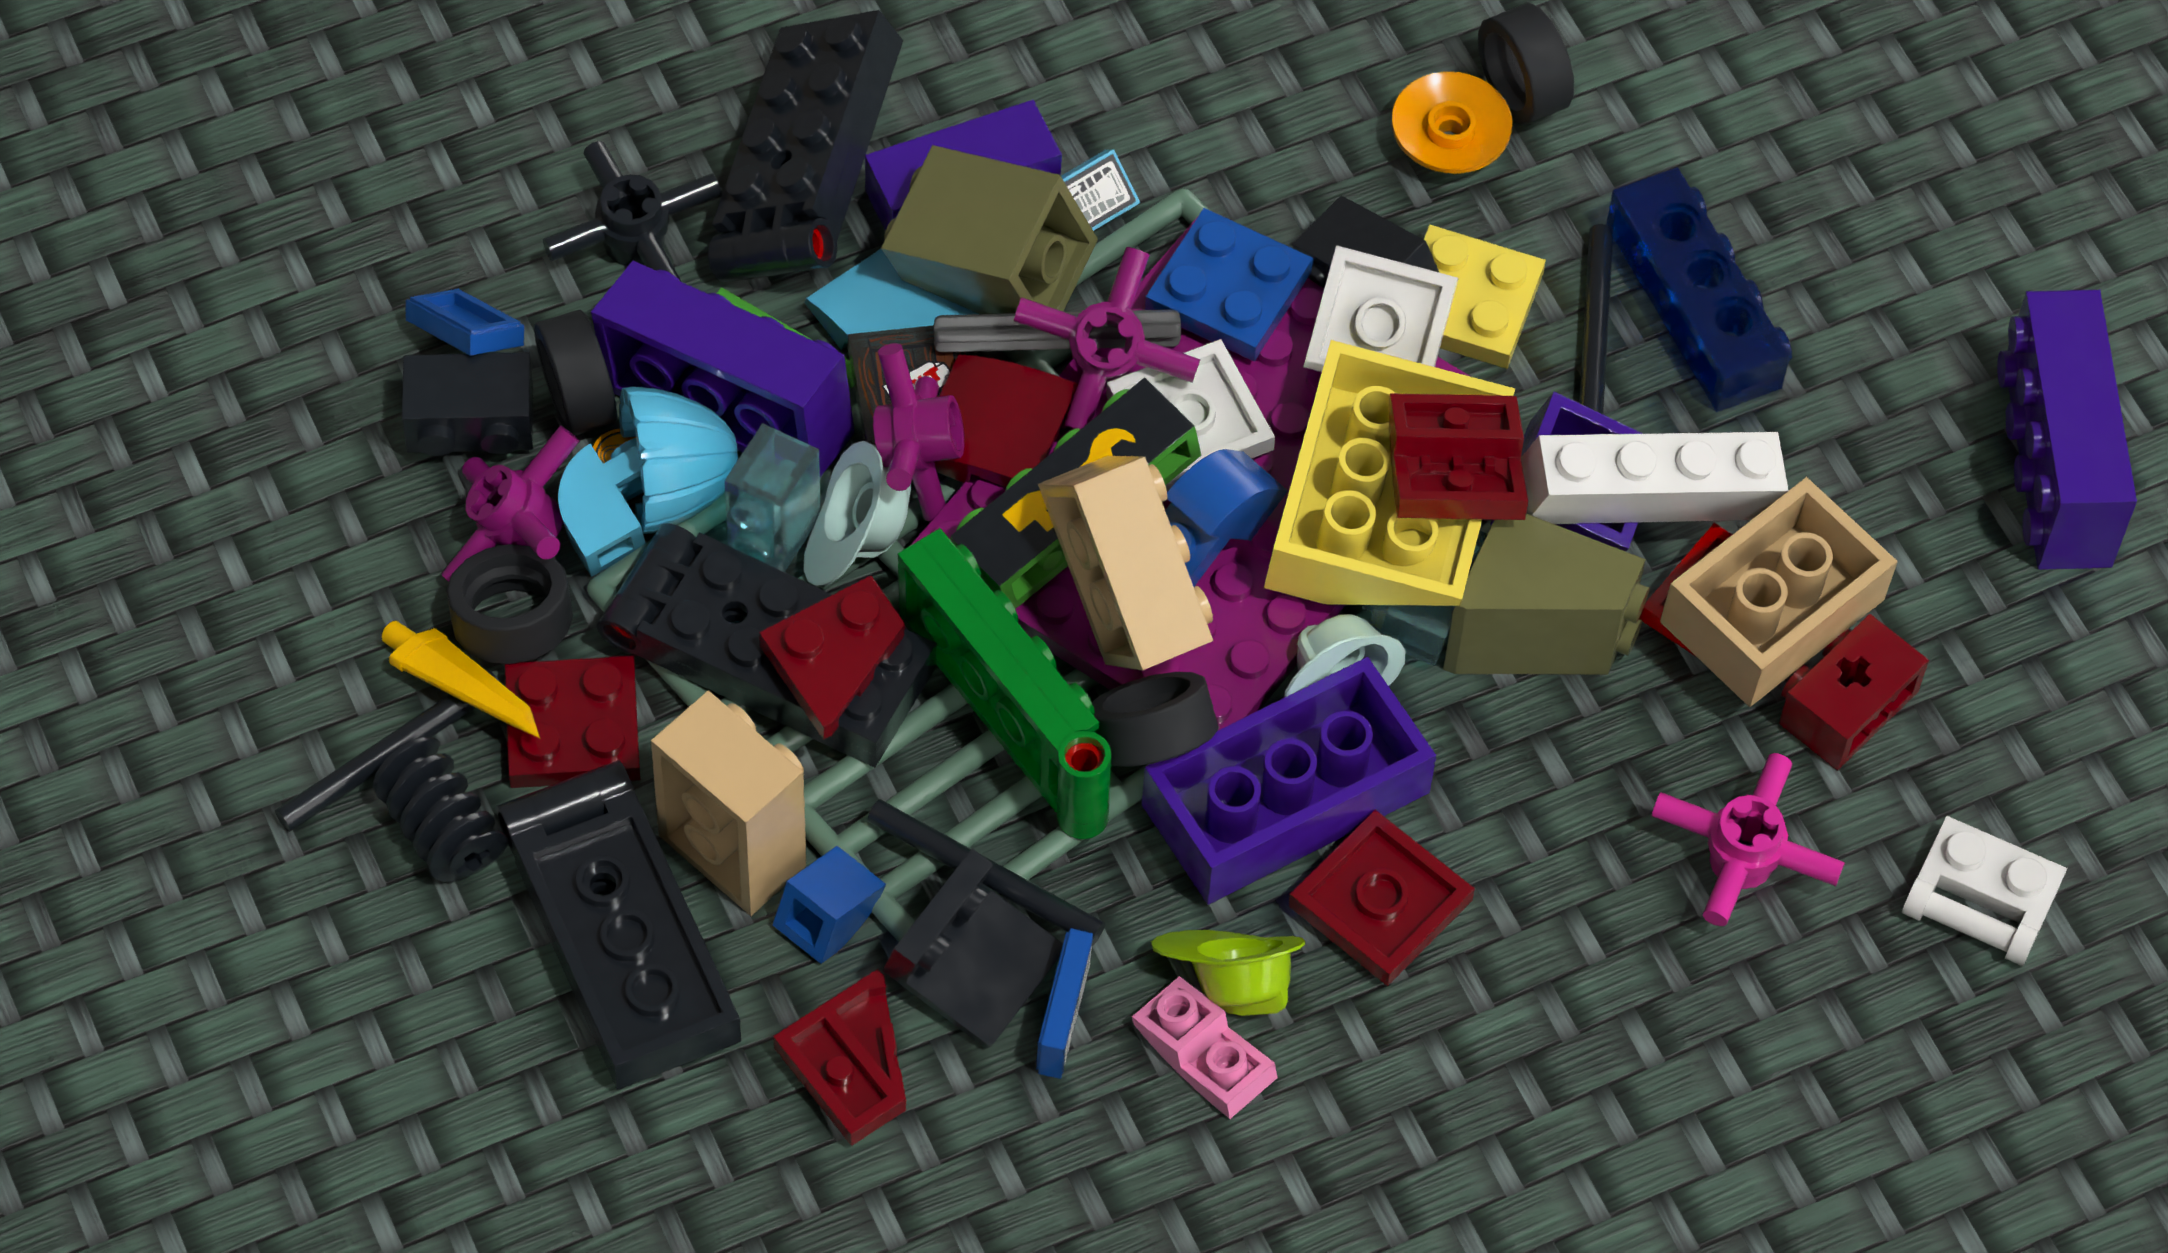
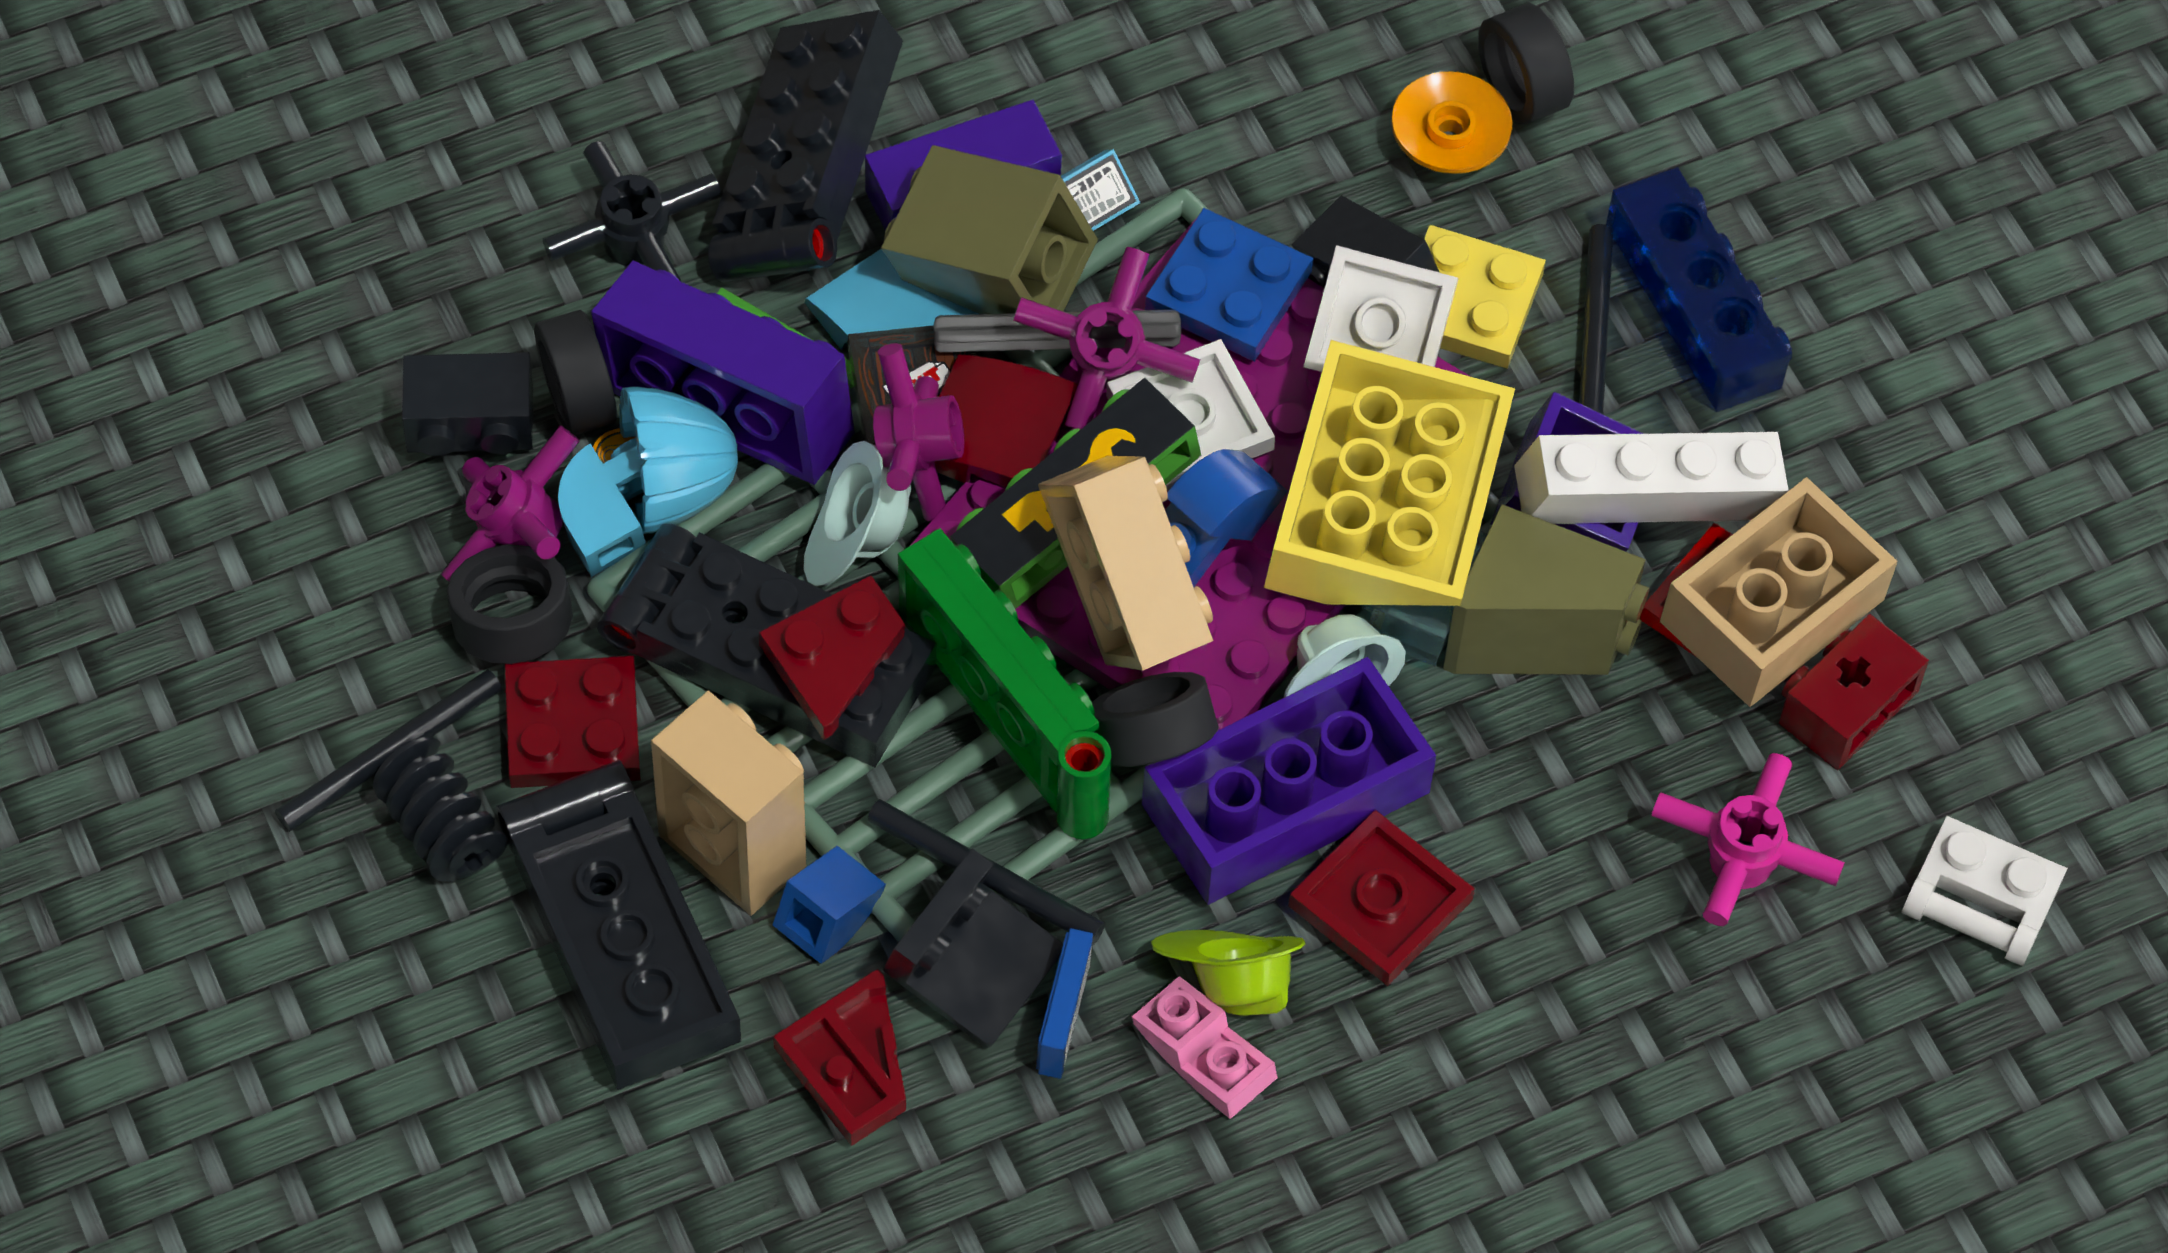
yellow bar [382,621,540,738] -> none
blue tile [406,289,524,356] -> none
clear light blue brick [724,423,820,572] -> none
dark red slope [1389,393,1528,520] -> none
dark purple brick [1997,290,2137,570] -> none

